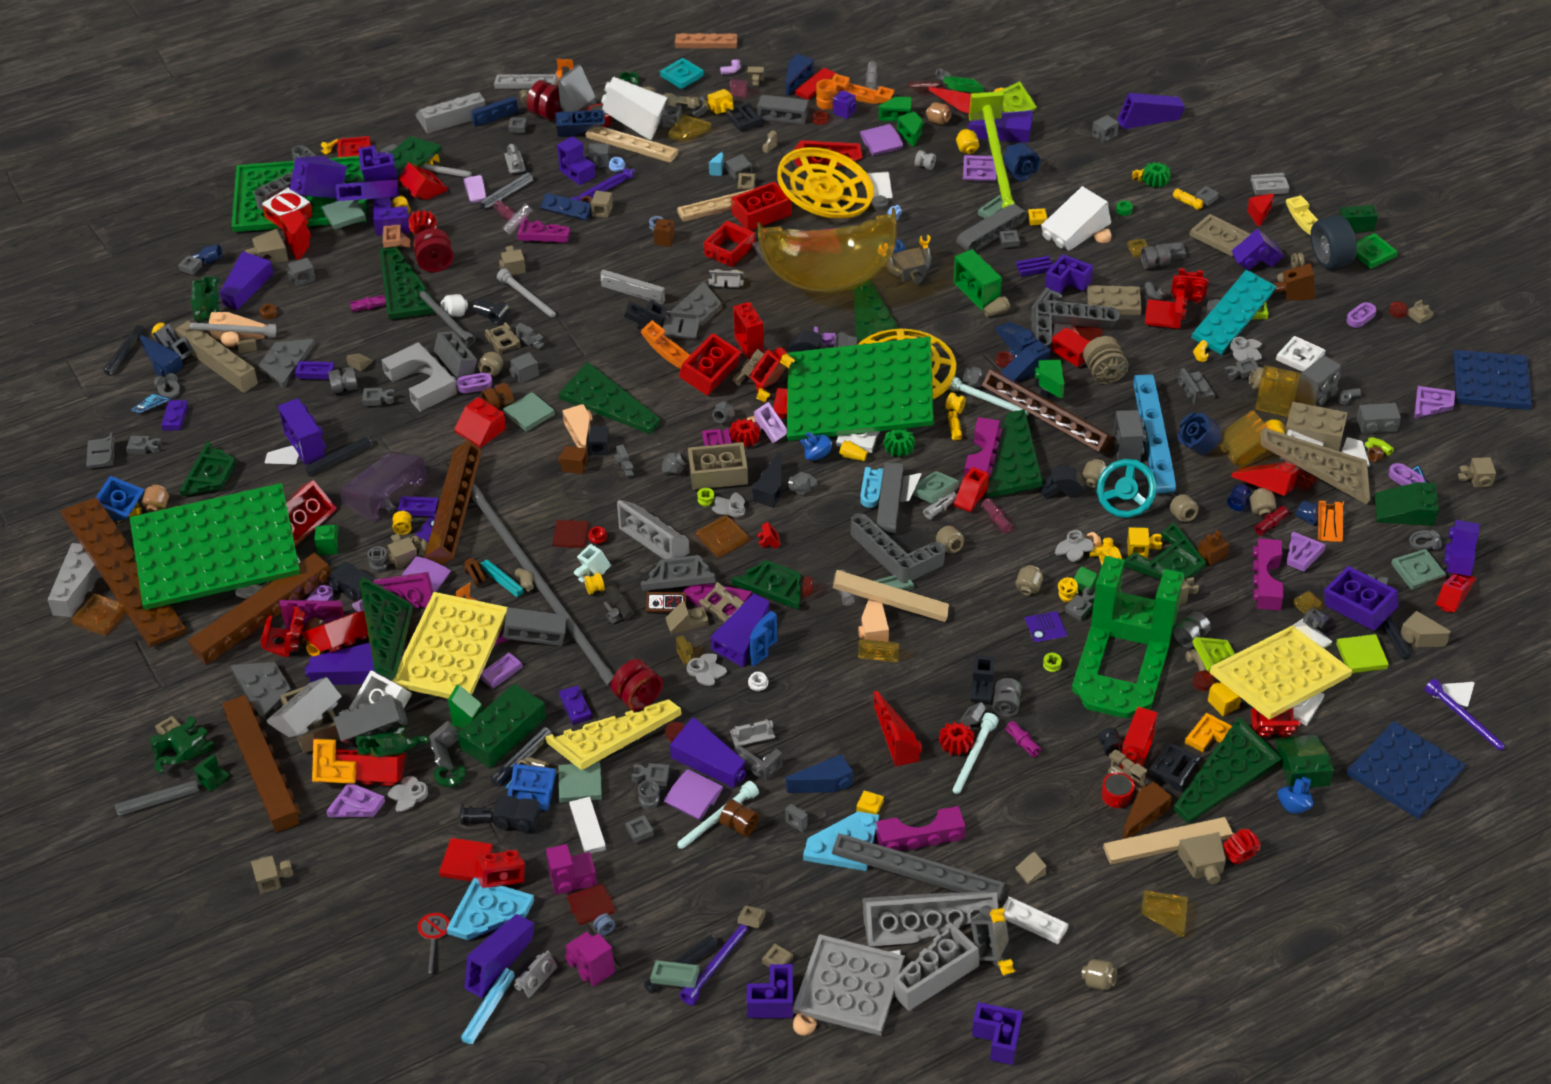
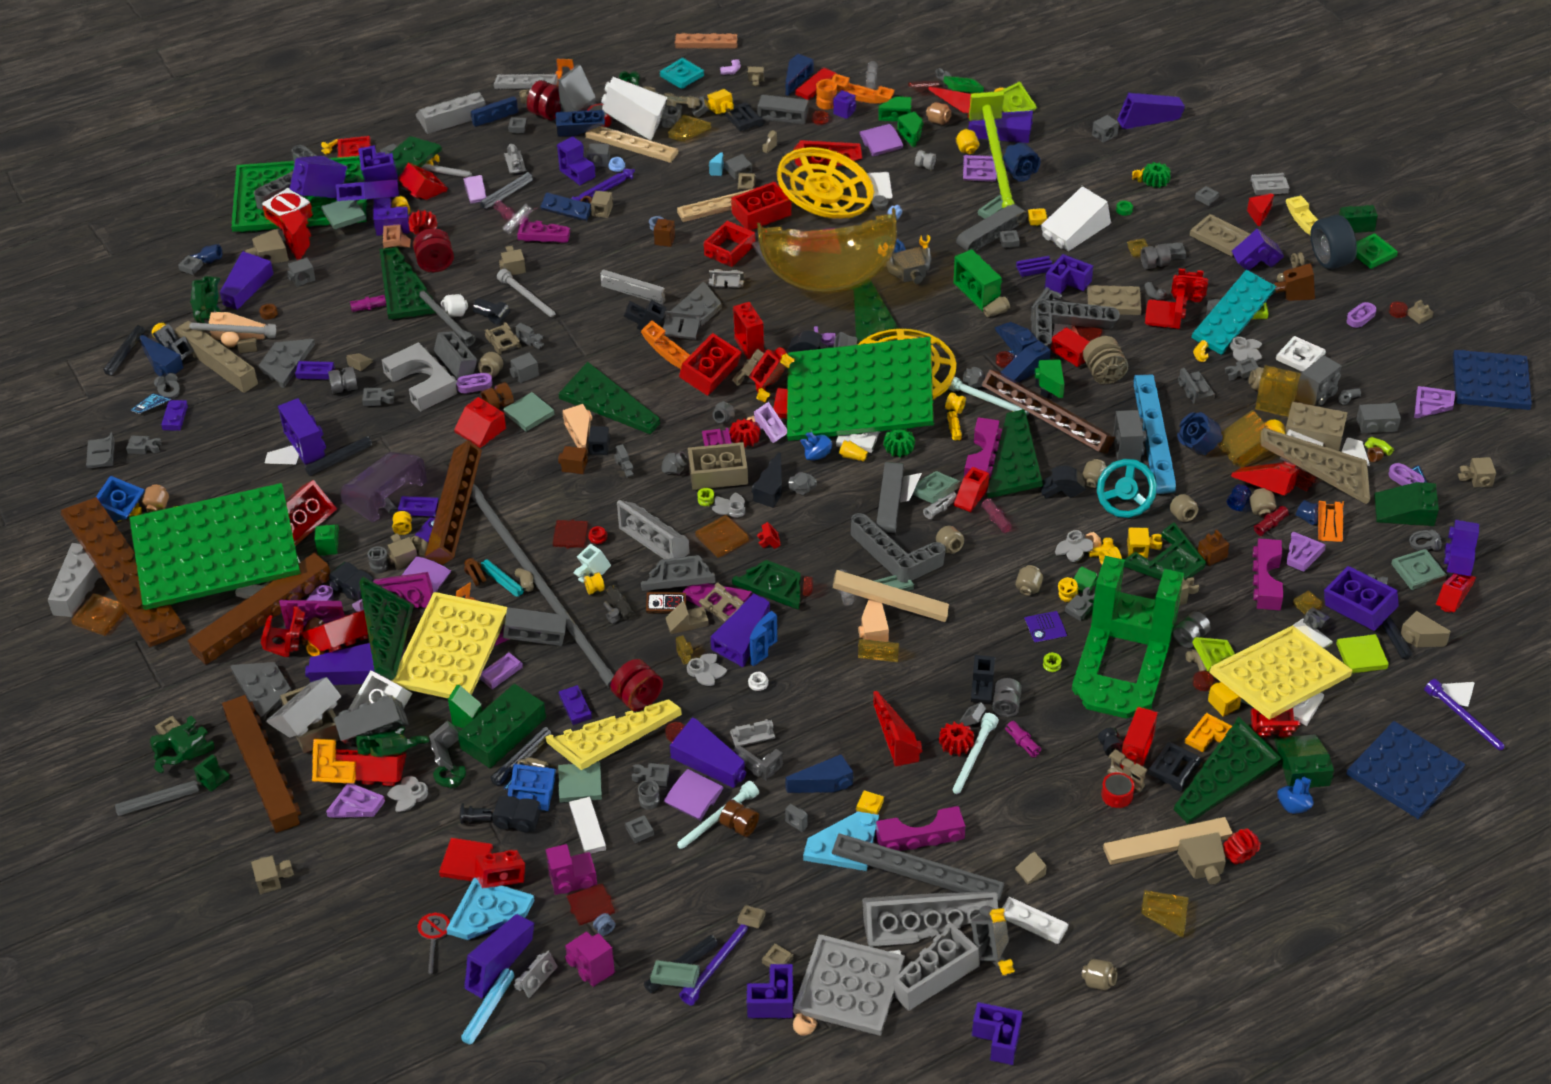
dark green wing [179,442,236,496] -> none
clear pink tile [730,79,748,97] -> none
medium azure plate [861,467,884,508] -> none
light nougat piece [1093,229,1111,243] -> none
reddish brown slope [1122,781,1172,839] -> none
yellow axle [1173,189,1204,210] -> none

